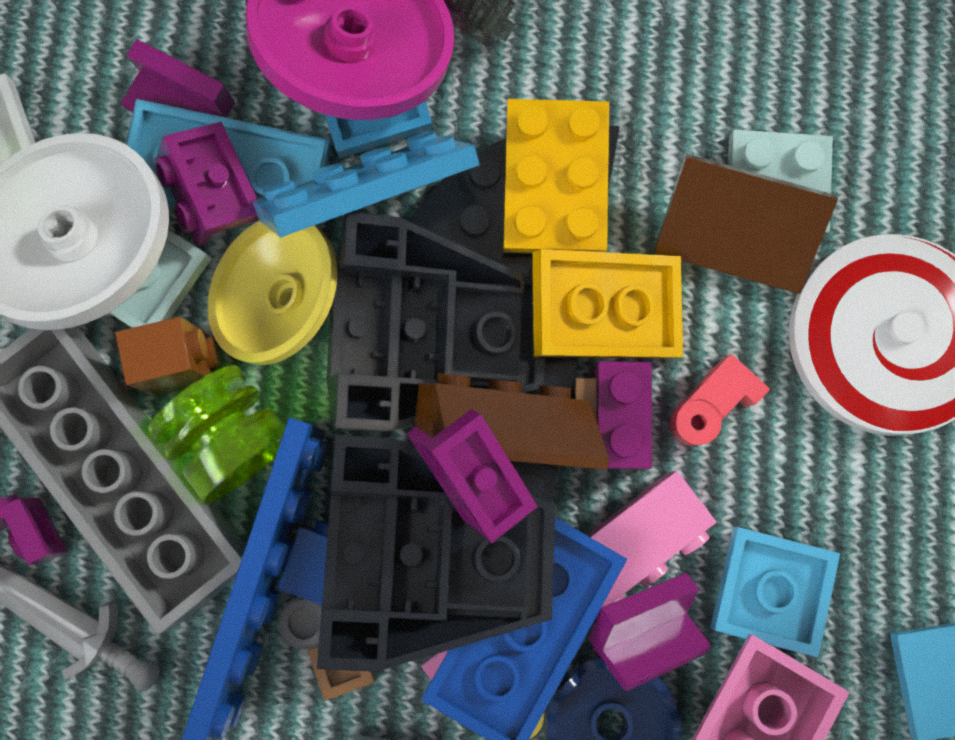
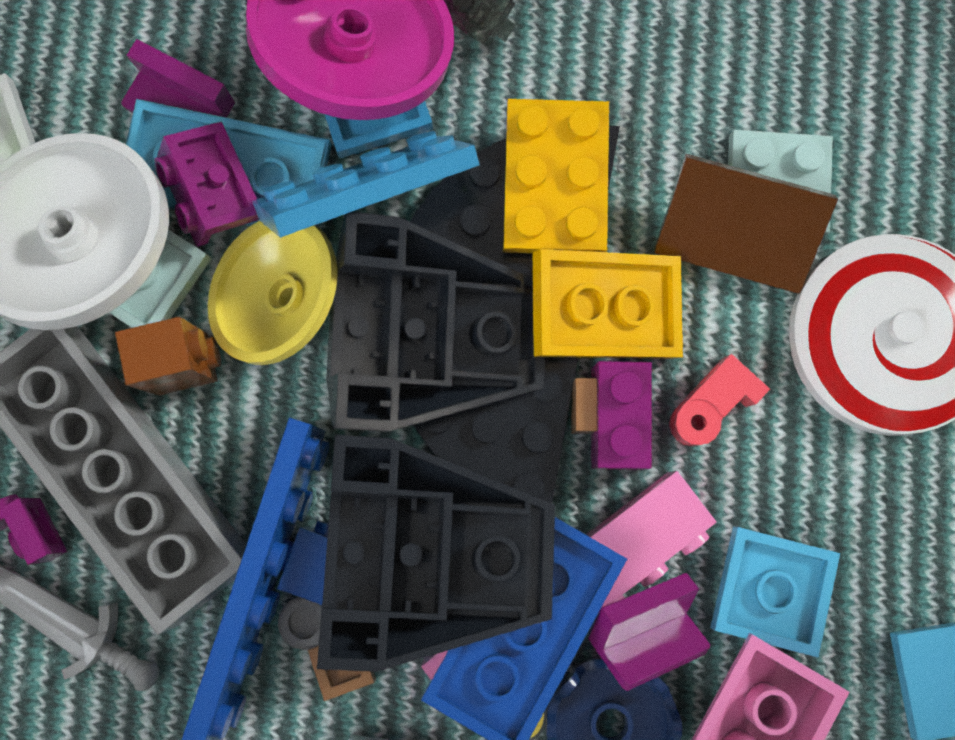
clear neon green wheel [147,365,286,505] -> none
magenta panel [407,409,538,543] -> none
reddish brown slope [412,373,609,470] -> none

